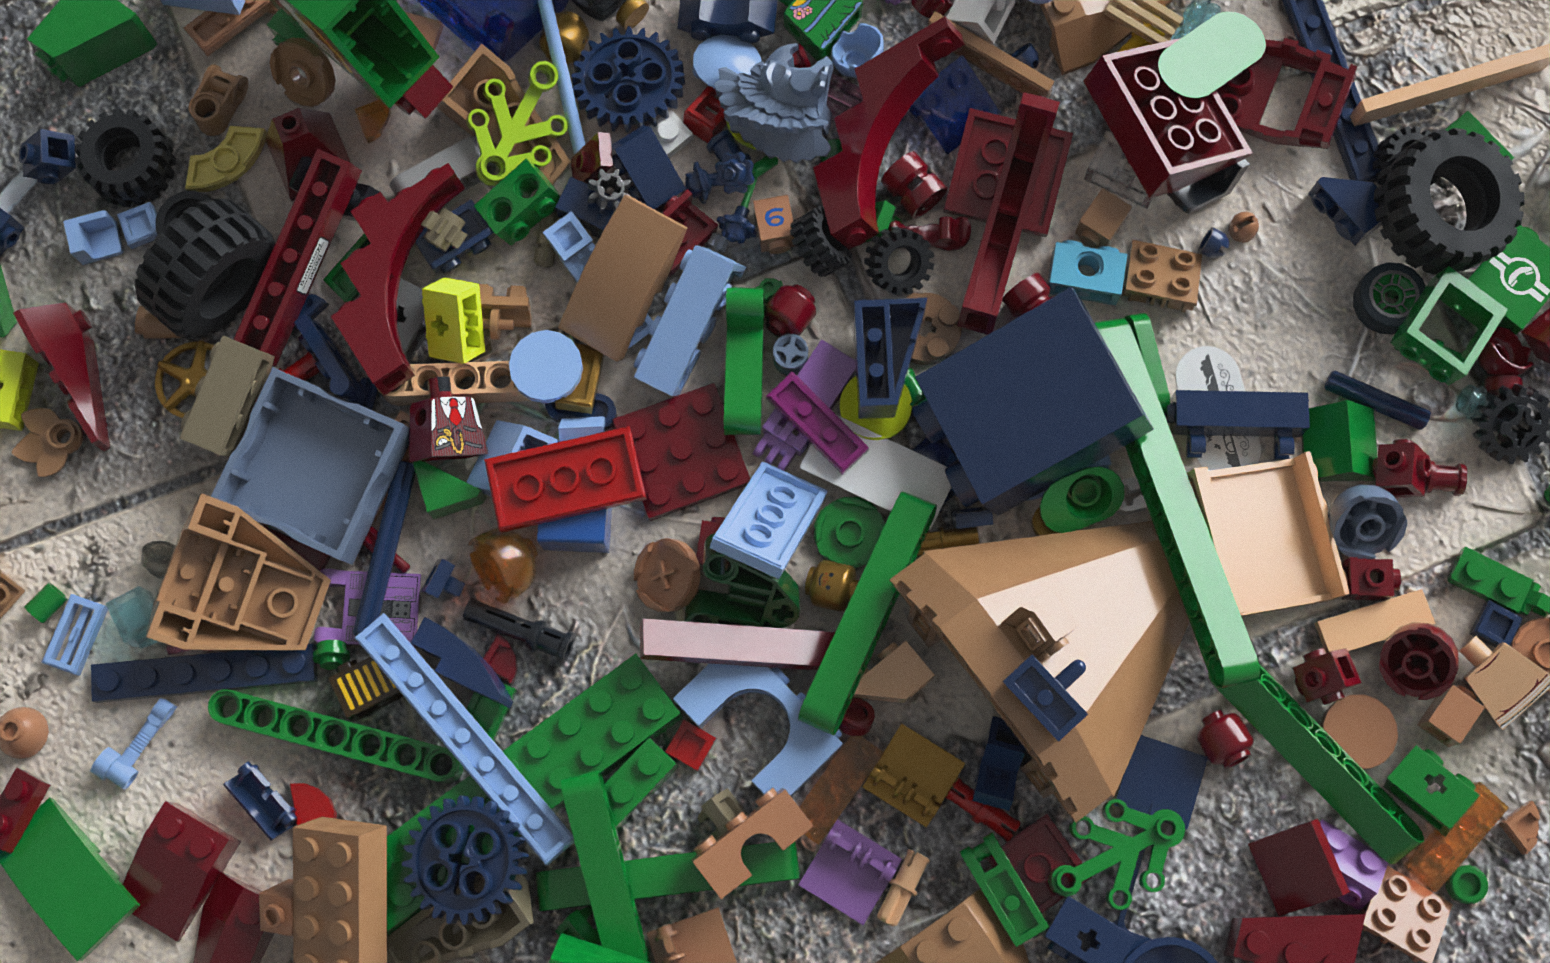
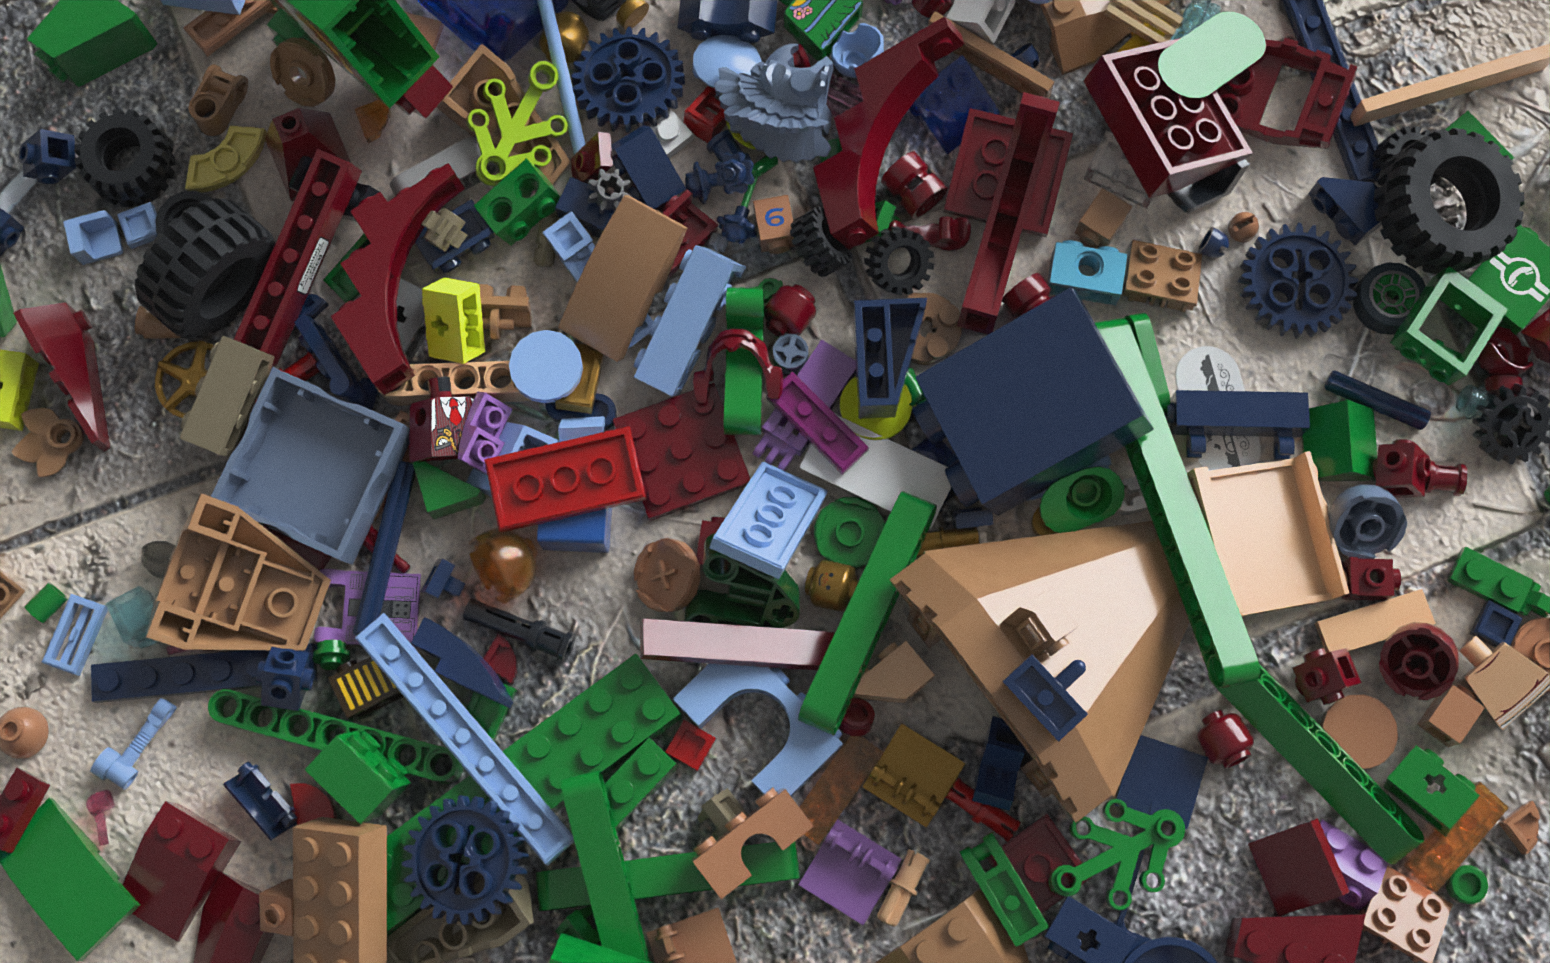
none -> clear pink hand [86,790,115,846]
none -> dark blue brick [256,647,314,711]
none -> green brick [305,730,411,824]
none -> medium lavender slope [458,391,512,475]
none -> dark red helmet [693,329,783,404]
none -> dark blue gear [1238,223,1359,339]

